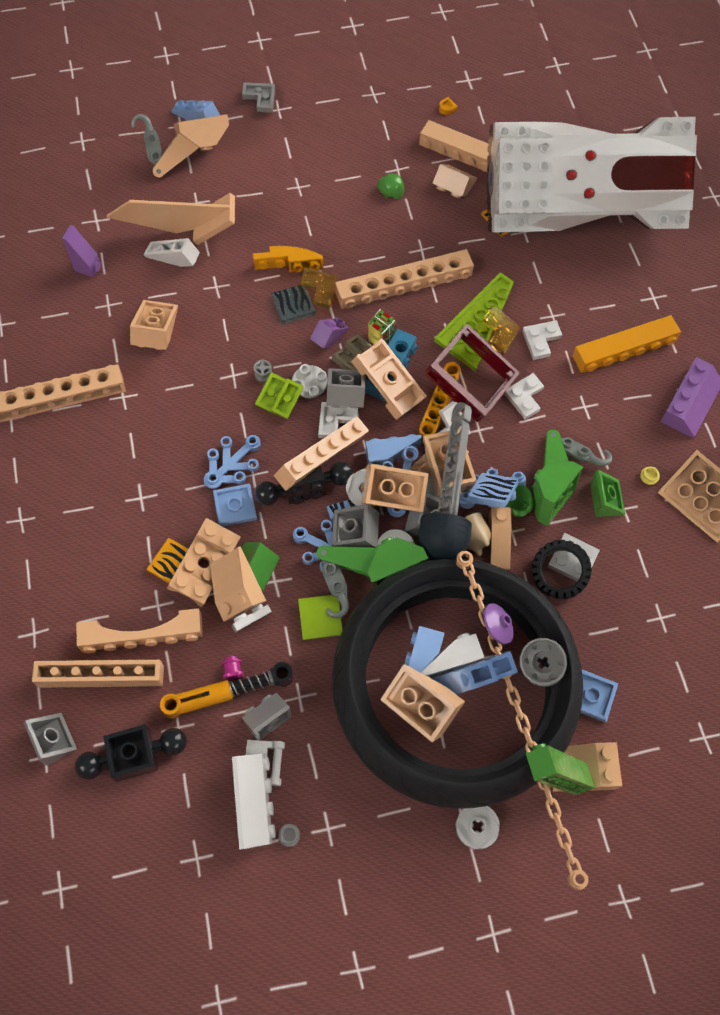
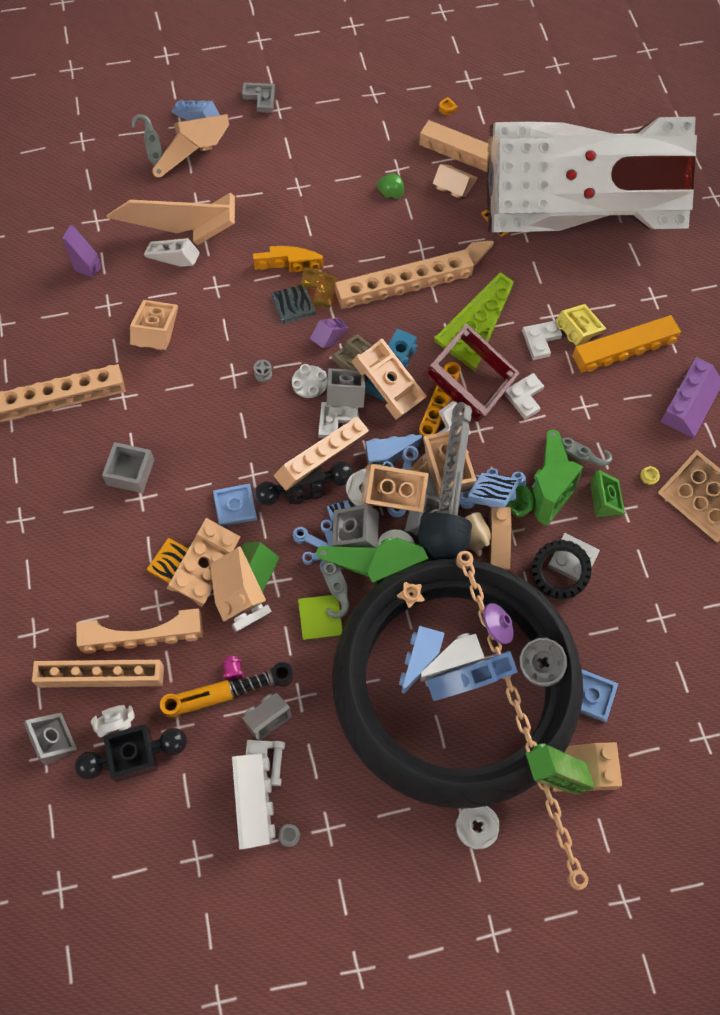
light blue plant [204,435,261,489] -> none
lime slope [255,372,304,419] -> none
piece [368,309,396,345] -> none
light nougat slope [380,664,465,742] -> none
clear yellow plate [483,305,520,355] -> none
none -> white plate [91,705,135,737]
none -> light grey piece [102,442,154,493]
none -> light nougat plate [397,582,424,608]
none -> light nougat tile [466,241,494,265]
none -> light yellow plate [555,304,606,346]

